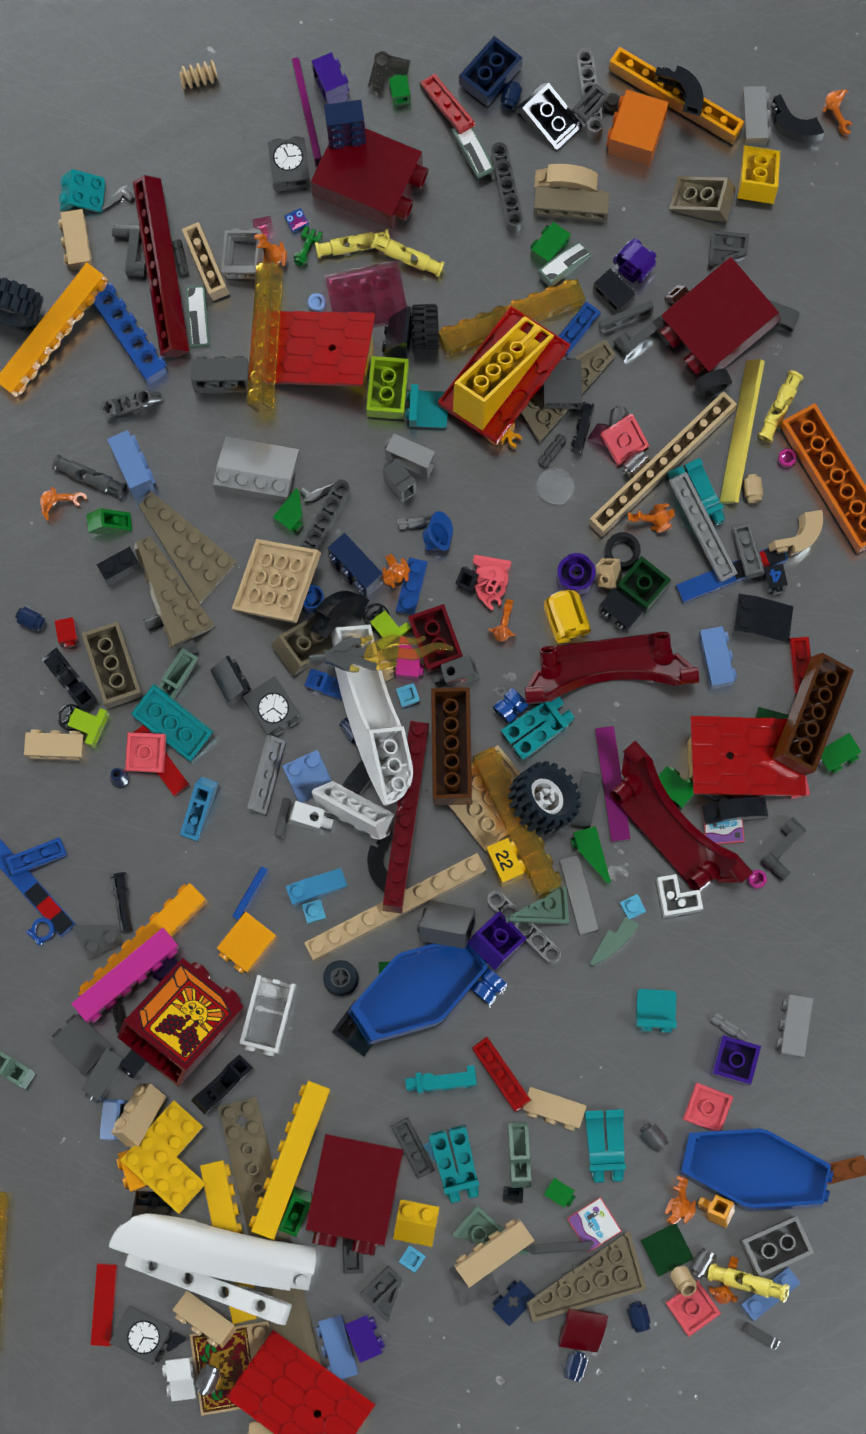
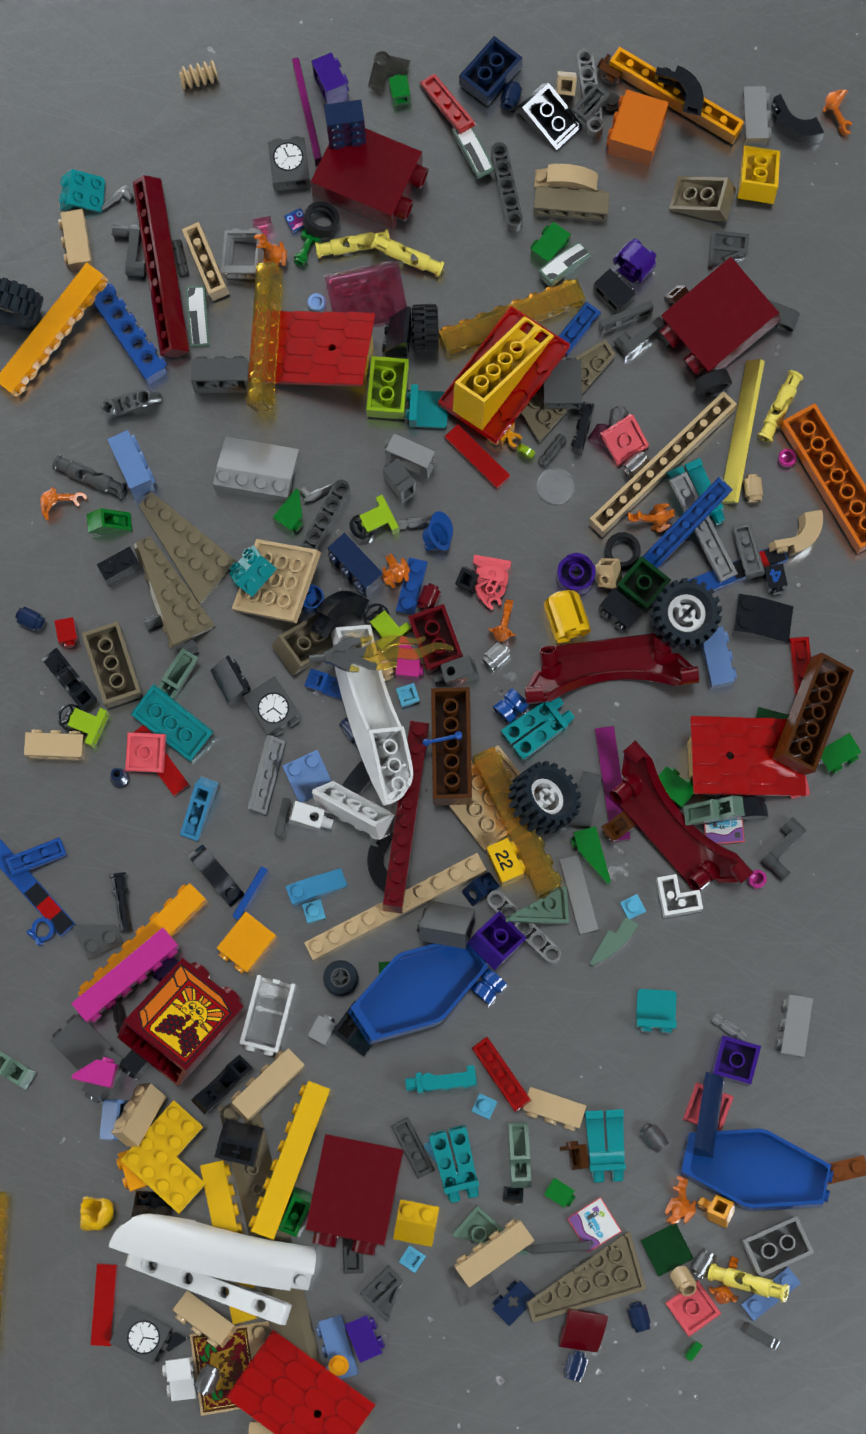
none -> dark pink slope [72,1057,119,1089]
none -> yellow hair [80,1196,114,1231]
none -> black arch [187,844,244,906]
none -> black slope [214,1119,264,1167]
none -> teal bracket [229,545,277,597]
none -> tan brick [230,1048,305,1123]
none -> black tyre [303,201,339,238]
none -> light grey brick [308,1014,336,1046]
none -> light orange plate [329,1355,349,1376]
none -> lime piece [349,495,400,540]
none -> dark red brick [417,583,441,611]
none -> blue hinge [422,732,462,746]
none -> red tile [444,424,510,489]
none -> dark blue bracket [462,872,500,906]
none -> medium azure plate [471,1094,497,1120]
none -> light grey brick [482,642,510,670]
none -> lime tile [516,443,536,459]
none -> tan brick [555,71,577,96]
none -> reddish brown bracket [560,1141,589,1170]
none -> reddish brown bracket [597,54,621,86]
none -> reddish brown bracket [601,811,635,842]
none -> blue tile [642,477,733,568]
none -> black wheel [650,578,722,650]
none -> sand green slope [683,796,745,826]
none -> green tile [684,1341,703,1362]
none -> dark blue brick [693,1072,725,1158]

